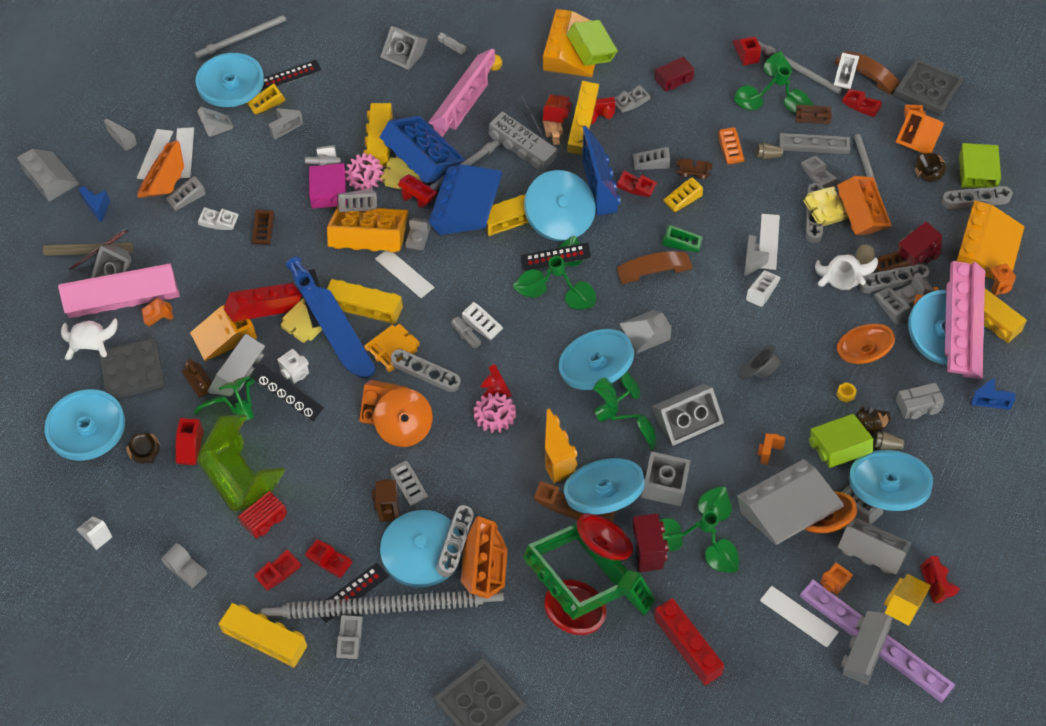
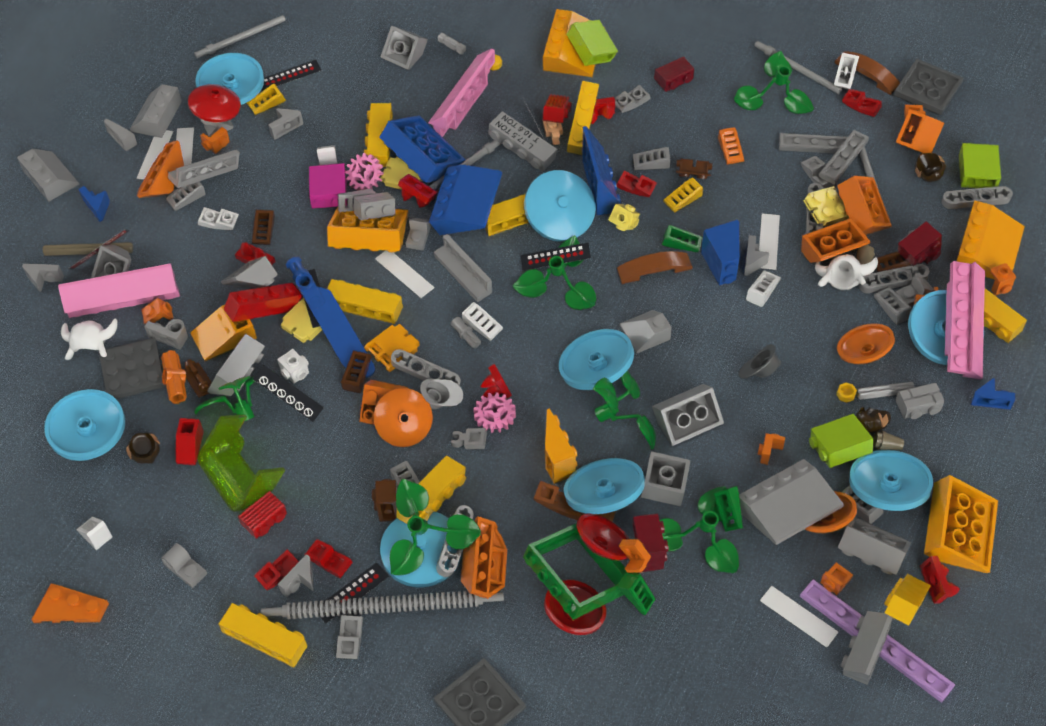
light grey bar [304,155,341,165] -> none
red brick [654,598,724,686] -> none
red slope [733,36,761,66] -> none
dark tan cone [756,142,783,160] -> none
reddish brown hinge [795,105,832,124] -> none
none -> light grey slope [22,264,64,292]
none -> orange wing [31,583,109,623]
none -> light grey slope [130,84,182,138]
none -> light grey plate [144,319,188,350]
none -> orange piece [161,350,187,404]
none -> light grey fence [168,150,240,188]
none -> red dish [188,84,241,122]
none -> orange bracket [200,127,230,154]
none -> light grey slope [221,256,278,289]
none -> red tile [235,242,276,265]
none -> light grey slope [278,554,314,597]
none -> reddish brown slope [341,350,372,393]
none -> light grey brick [354,192,395,221]
none -> green plant [389,479,481,575]
none -> yellow brick [396,455,466,524]
none -> light grey piece [420,379,463,410]
none -> light grey fence [434,234,492,302]
none -> light grey plate [451,428,487,449]
none -> light yellow brick [608,204,640,231]
none -> orange bracket [619,539,651,573]
none -> blue slope [701,220,740,286]
none -> green slope [714,486,743,532]
none -> orange slope [801,218,870,263]
none -> light grey tile [819,130,869,185]
none -> light grey axle [857,382,915,400]
none -> light orange slope [924,475,998,573]

